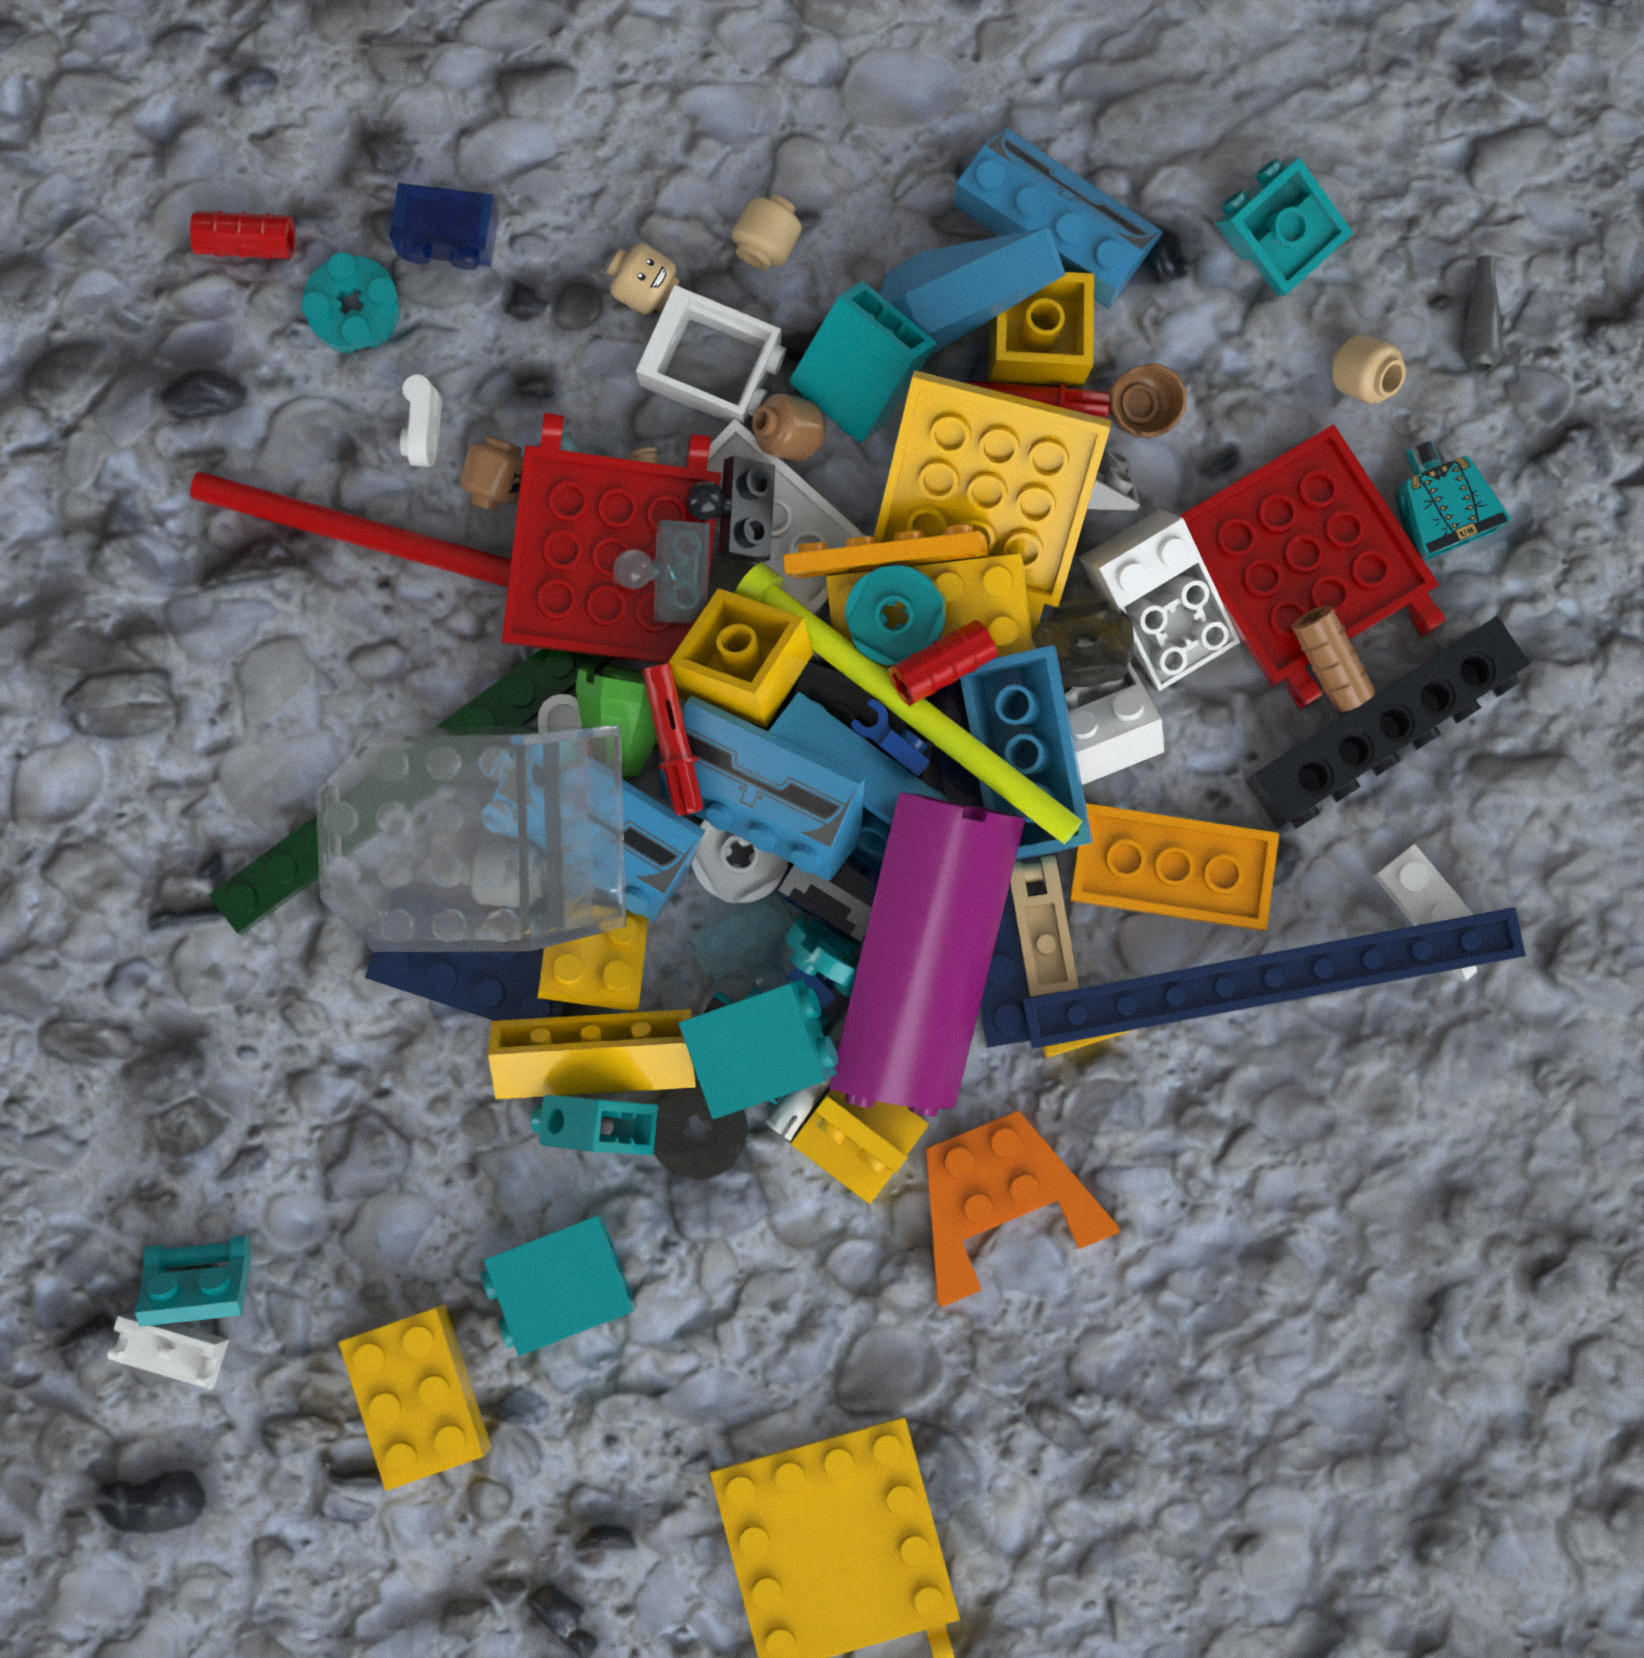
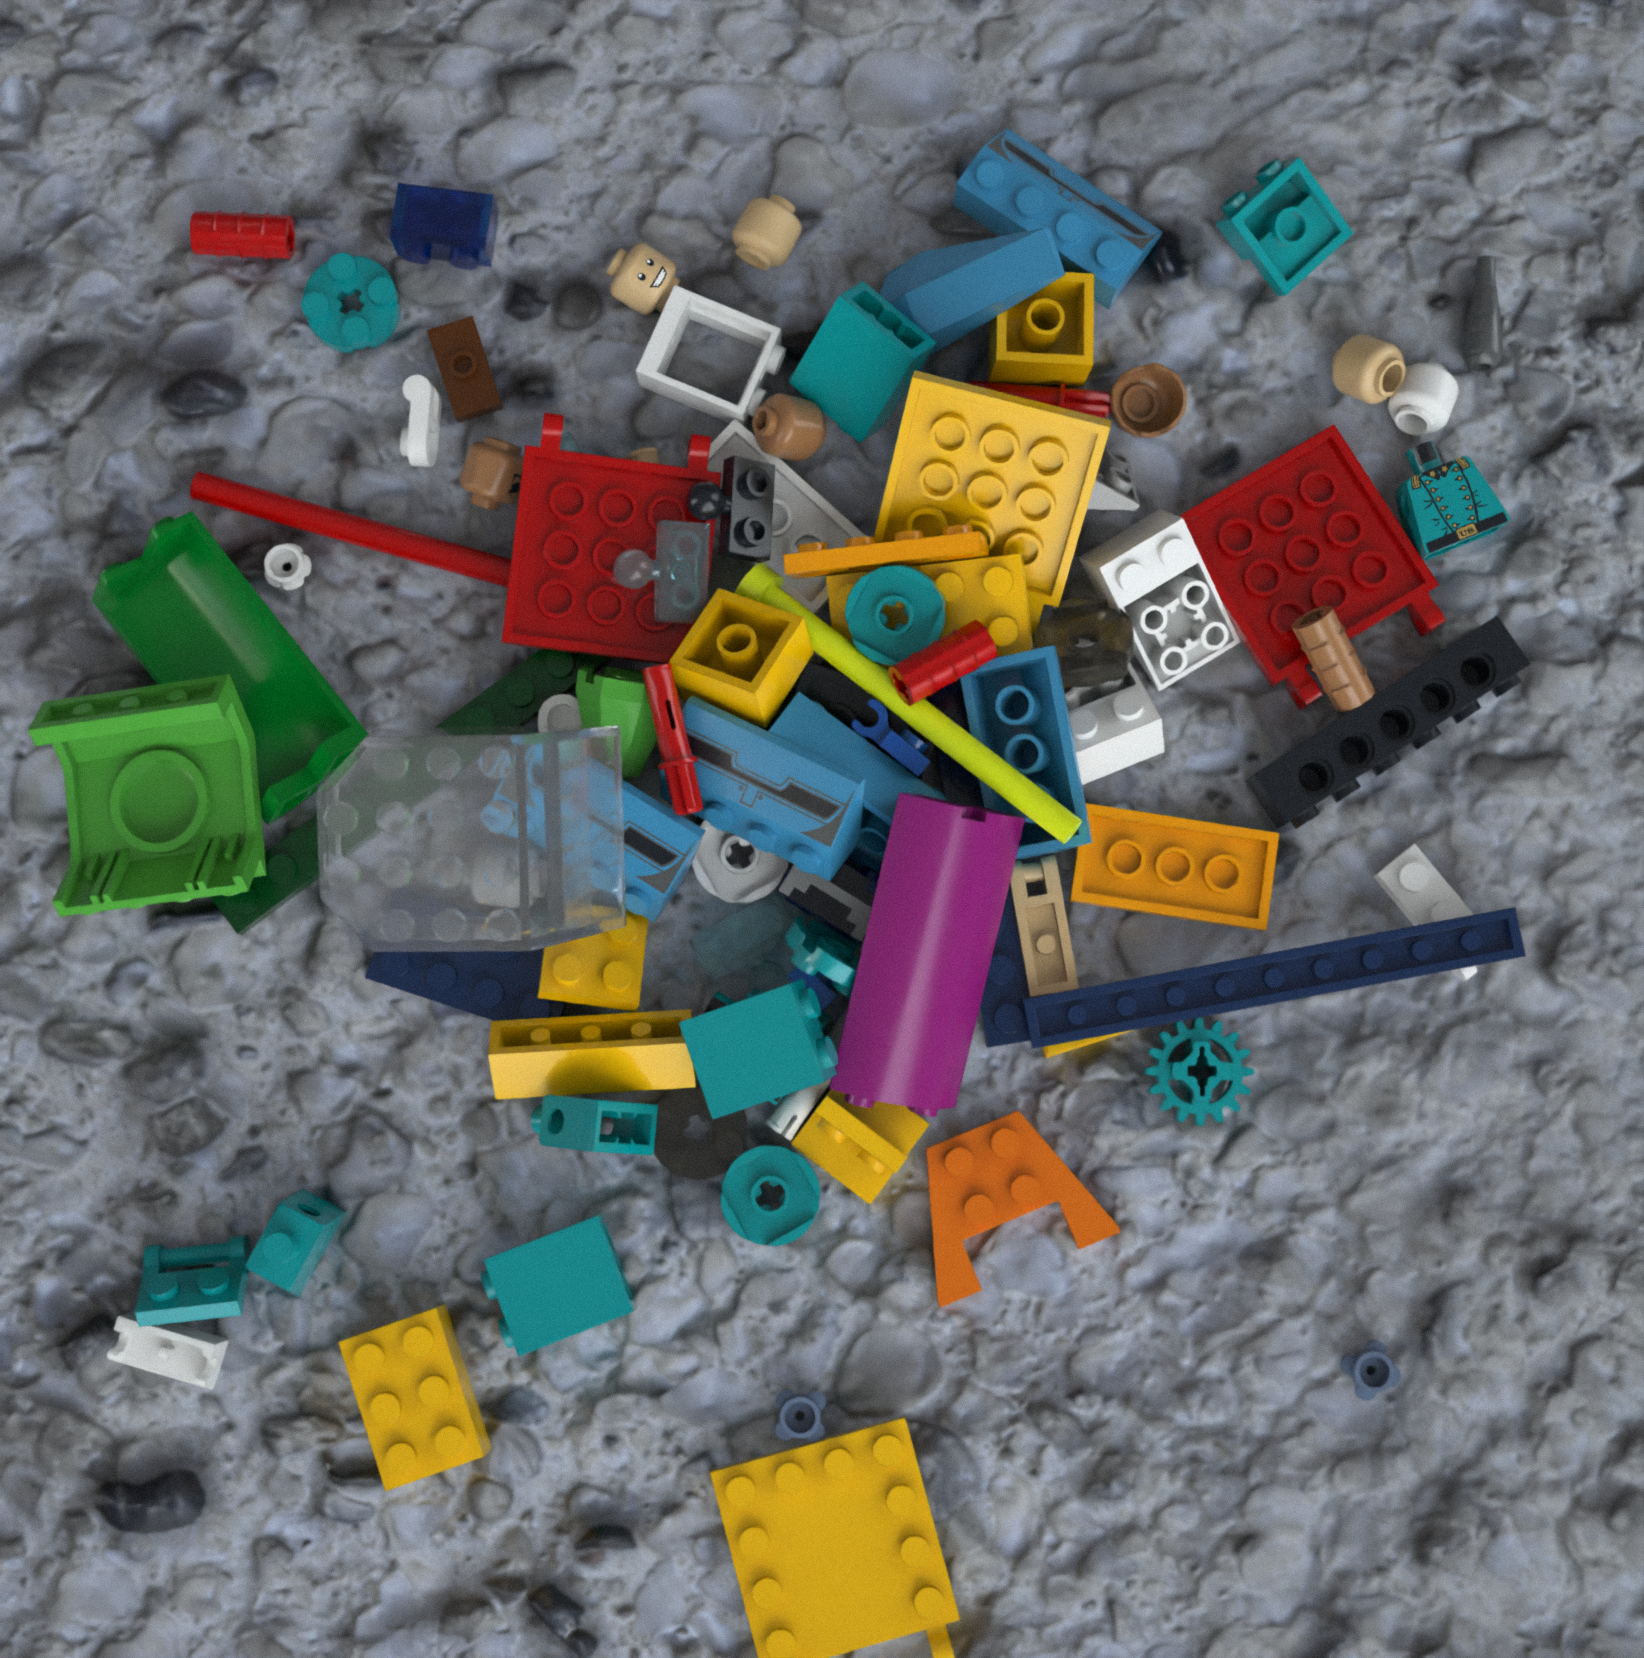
none -> bright green panel [28,674,267,917]
none -> green cylinder [92,511,371,825]
none -> teal torso [245,1188,346,1297]
none -> white plate [264,543,312,591]
none -> reddish brown plate [427,316,503,423]
none -> teal plate [720,1145,820,1246]
none -> sand blue plate [775,1389,826,1442]
none -> teal gear [1143,1017,1254,1126]
none -> sand blue plate [1340,1340,1401,1401]
none -> white head [1388,362,1459,436]

